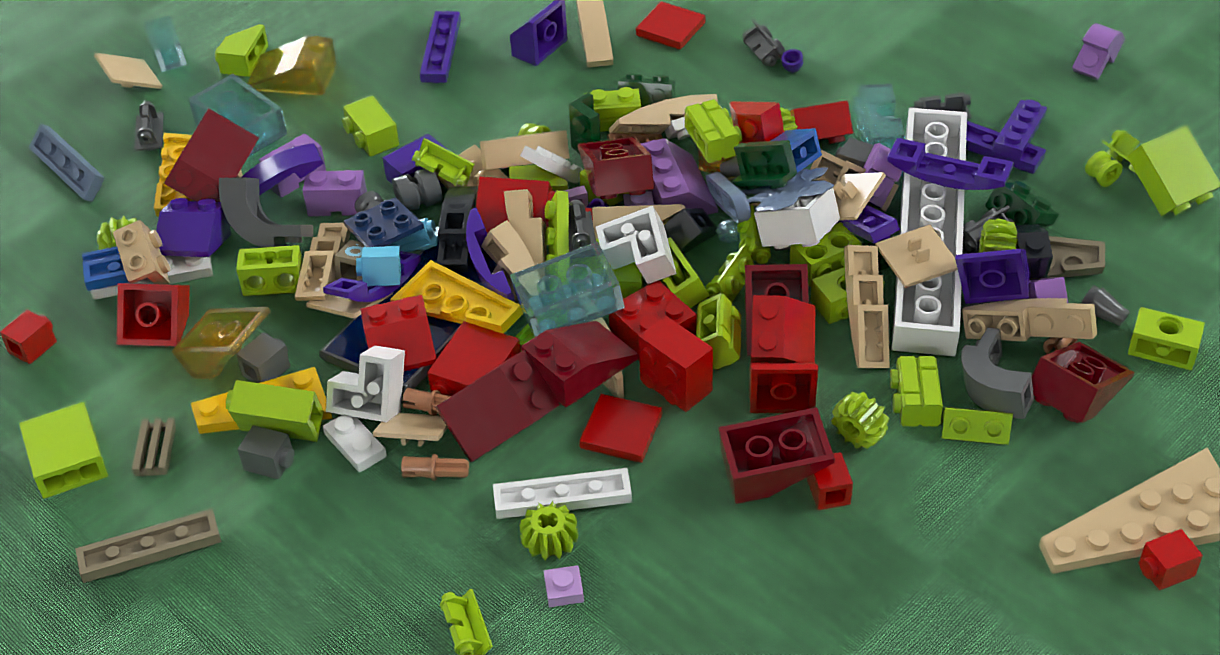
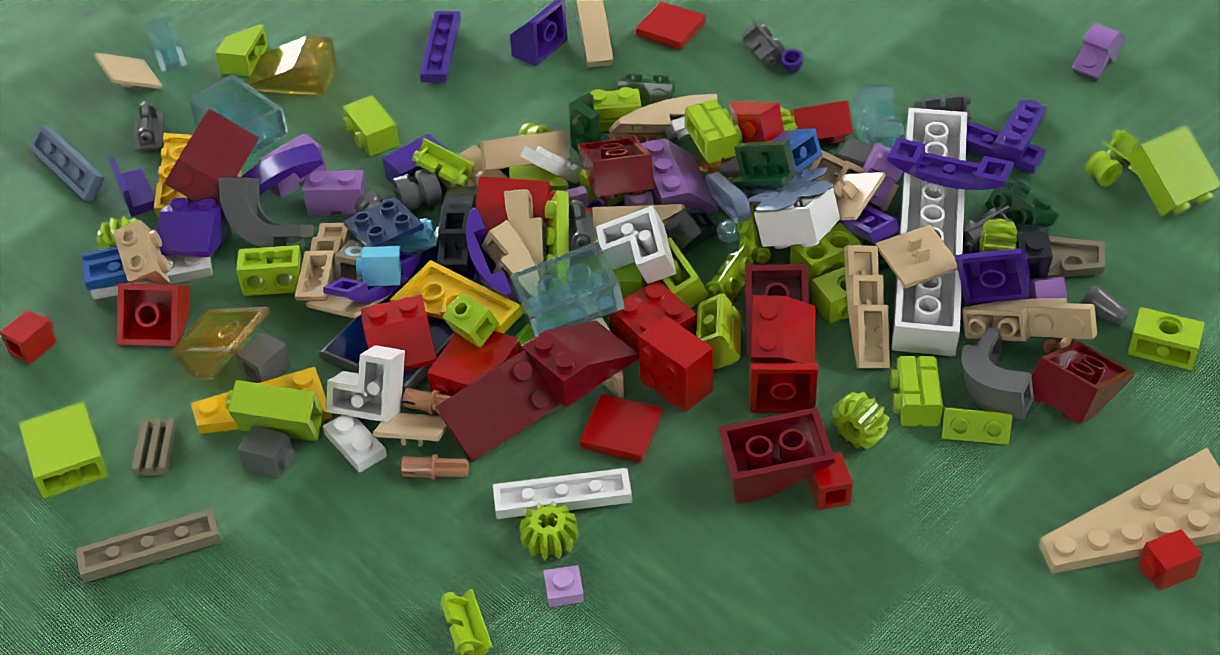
none -> dark purple panel [109,157,155,217]
none -> lime brick [442,292,500,348]

